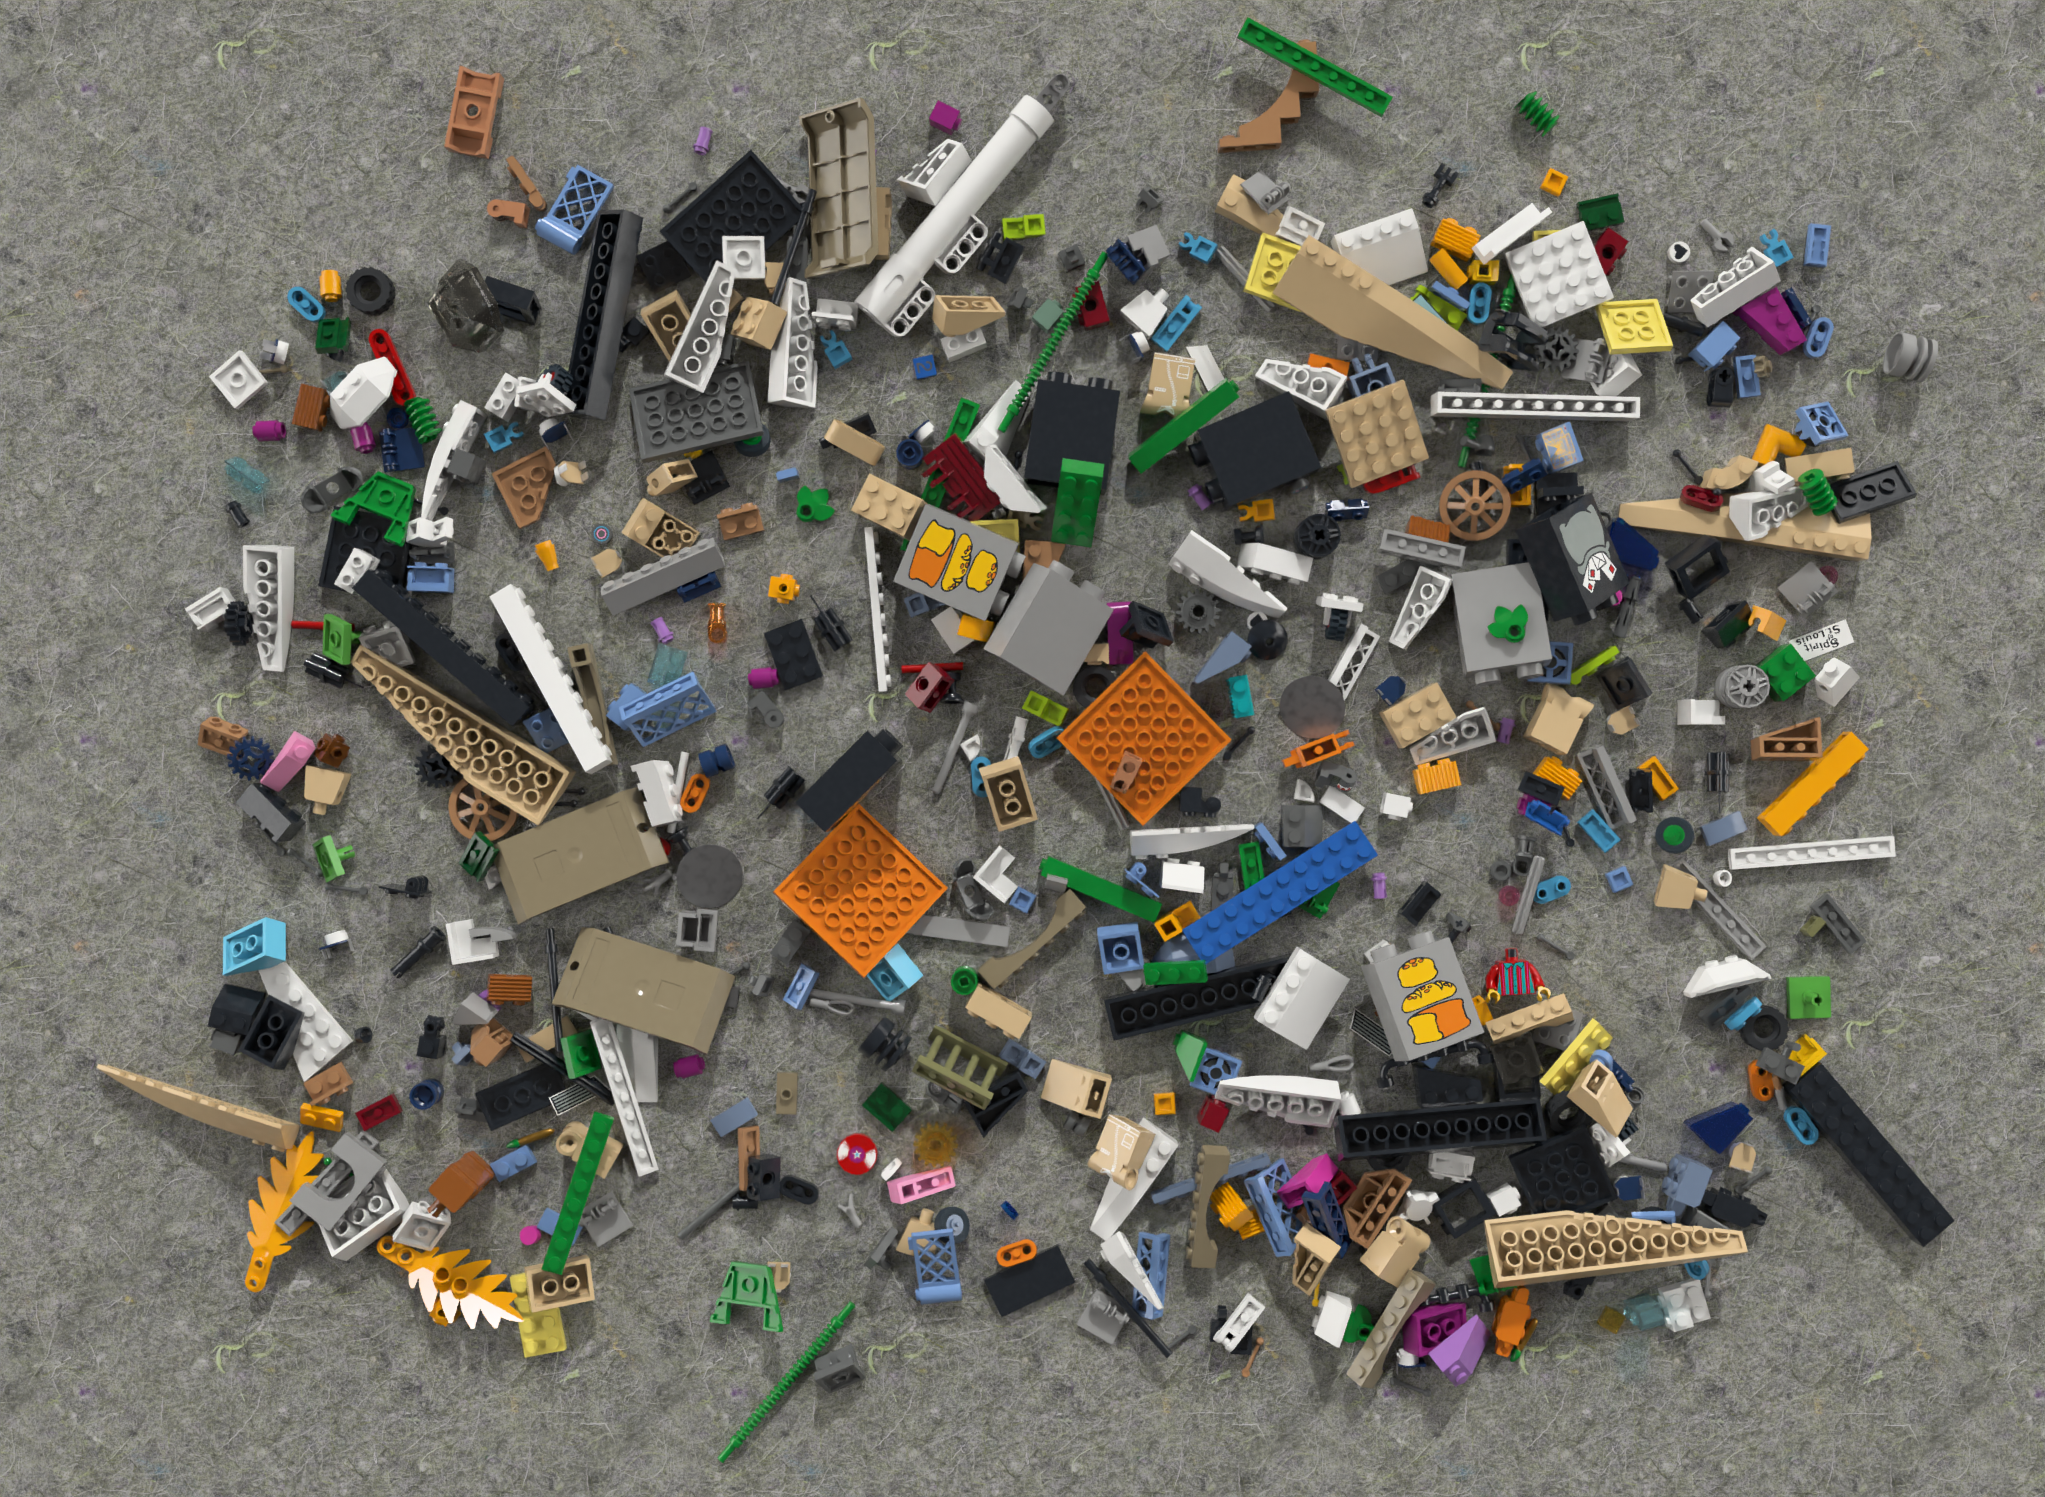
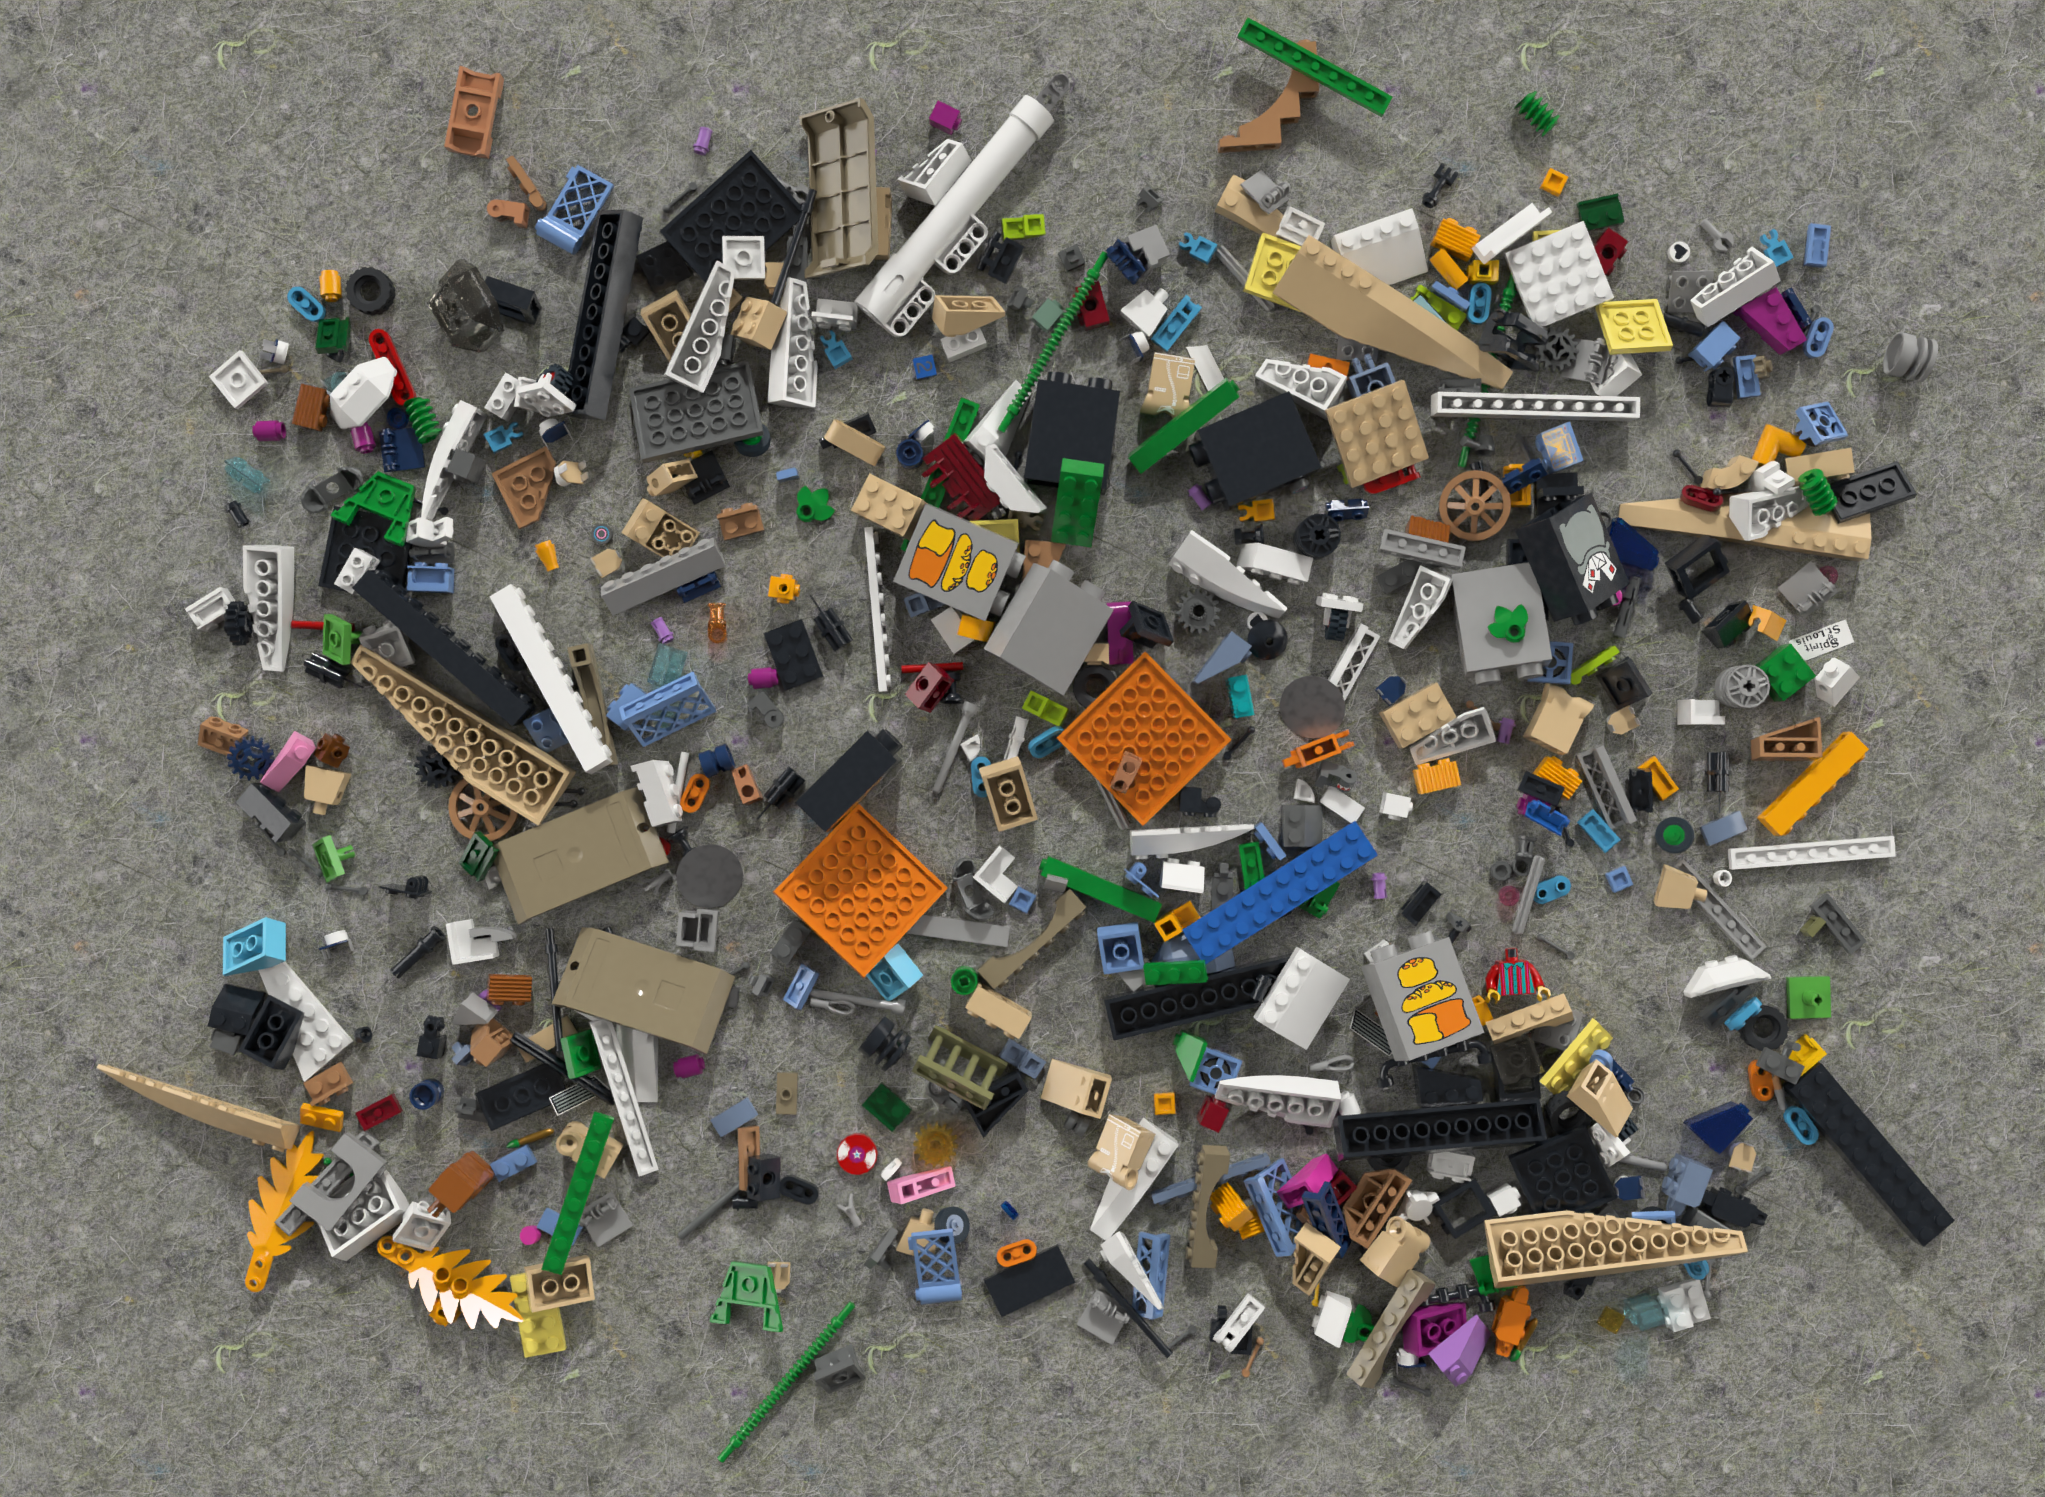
none -> nougat leg [731,764,764,806]

